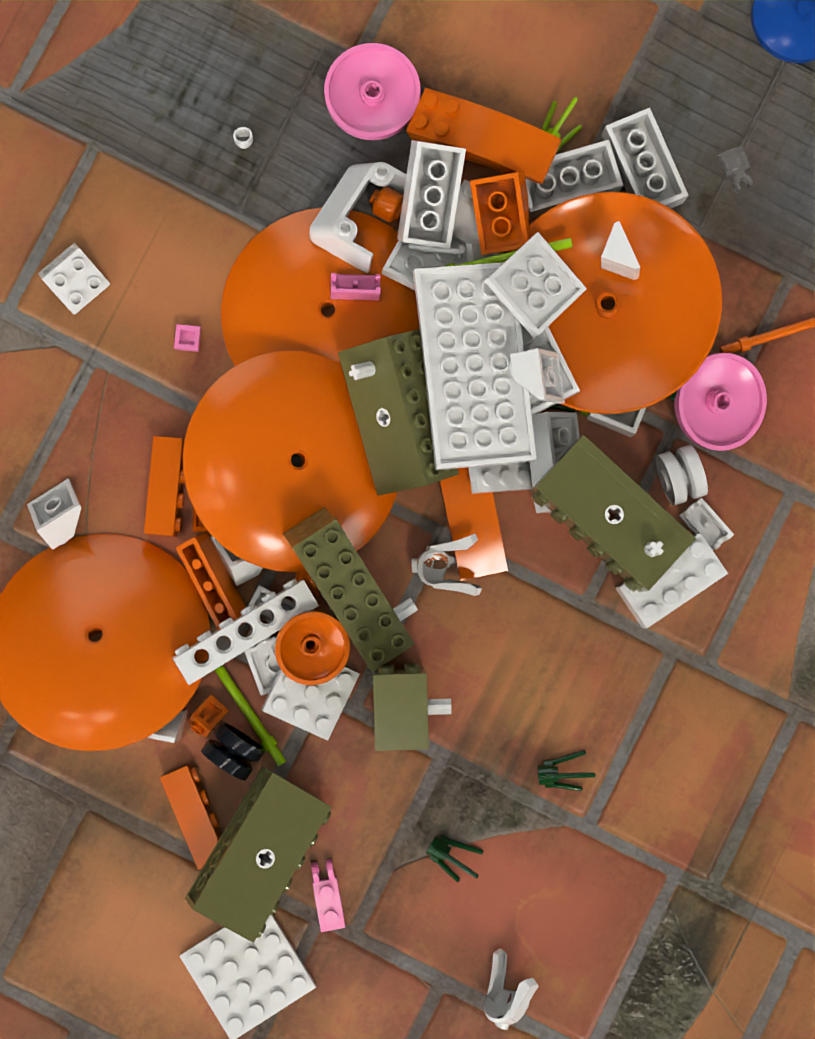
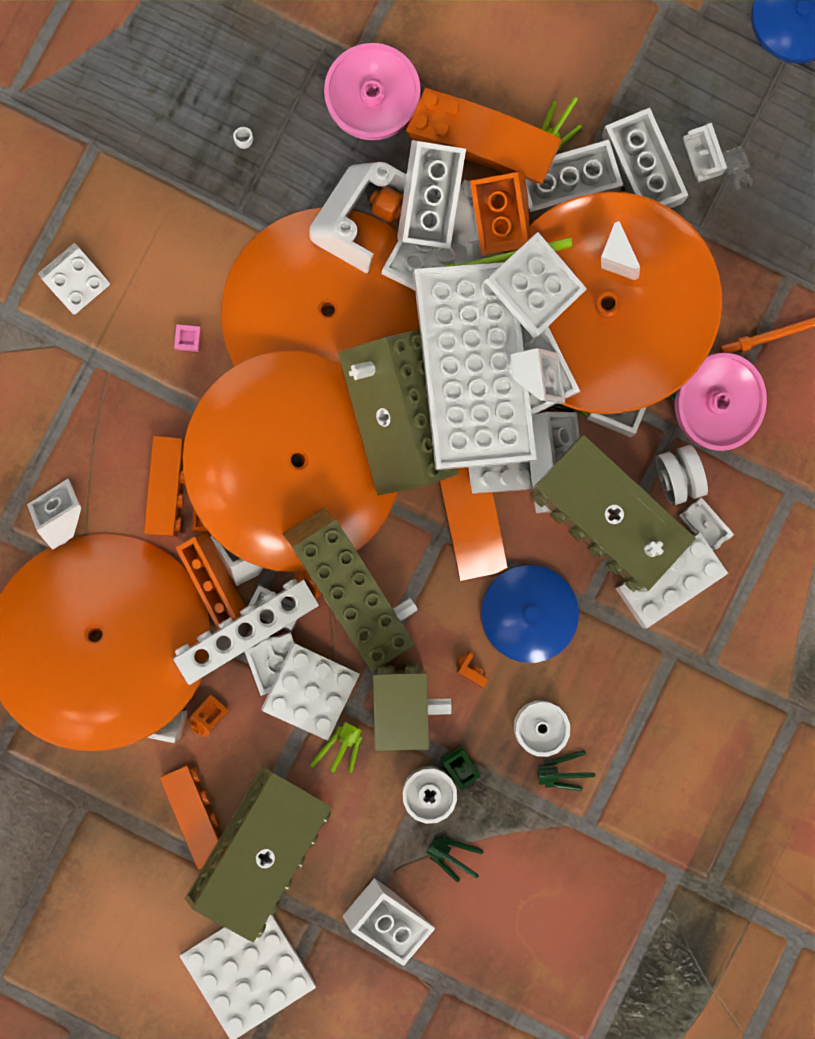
black wheel [201,721,266,781] -> none
lime bar [215,665,286,767] -> none
orange dish [275,611,350,685] -> none
bright pink hinge [311,859,346,932] -> none
bright pink hinge [330,273,381,301] -> none
white piece [408,243,464,259] -> none
white piece [412,534,482,596] -> none
white piece [484,948,539,1030] -> none
none -> lime plant [310,722,363,773]
none -> white slope [343,878,435,966]
none -> white wheel [403,765,457,824]
none -> dark green slope [440,744,481,790]
none -> orange bracket [456,651,488,688]
none -> blue dish [481,565,579,663]
none -> white wheel [513,700,570,757]
none -> white hinge [682,123,727,183]

